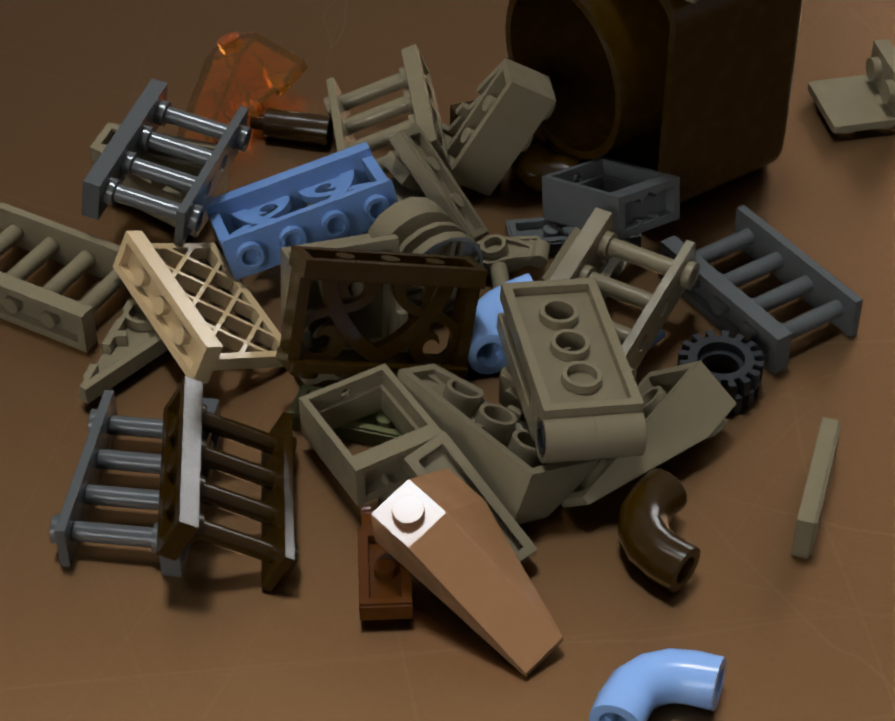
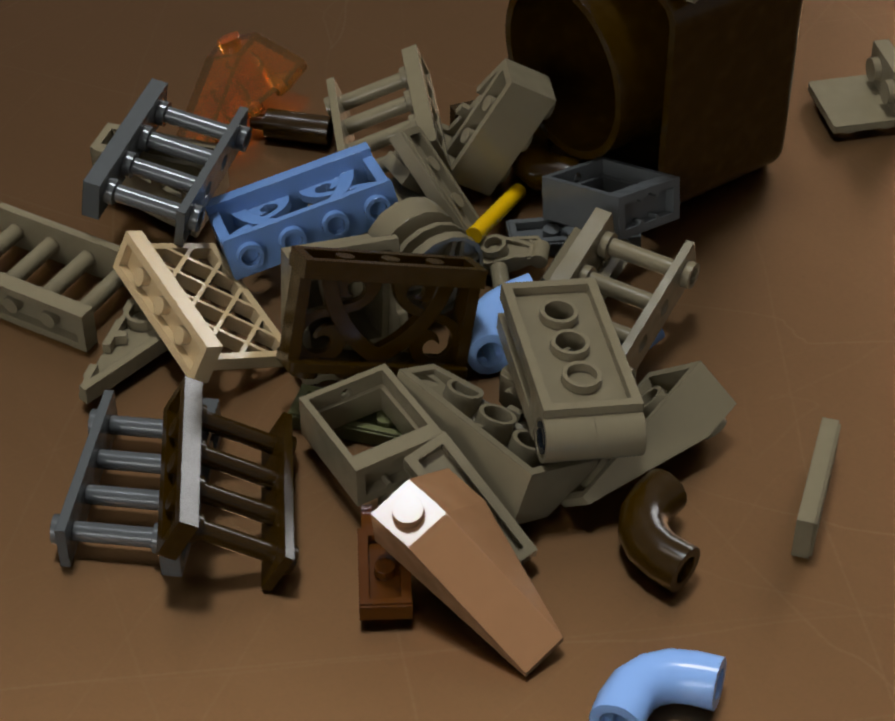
dark grey fence [658,205,863,375] -> none
black tyre [677,330,764,413] -> none
none -> yellow bar [466,183,526,243]

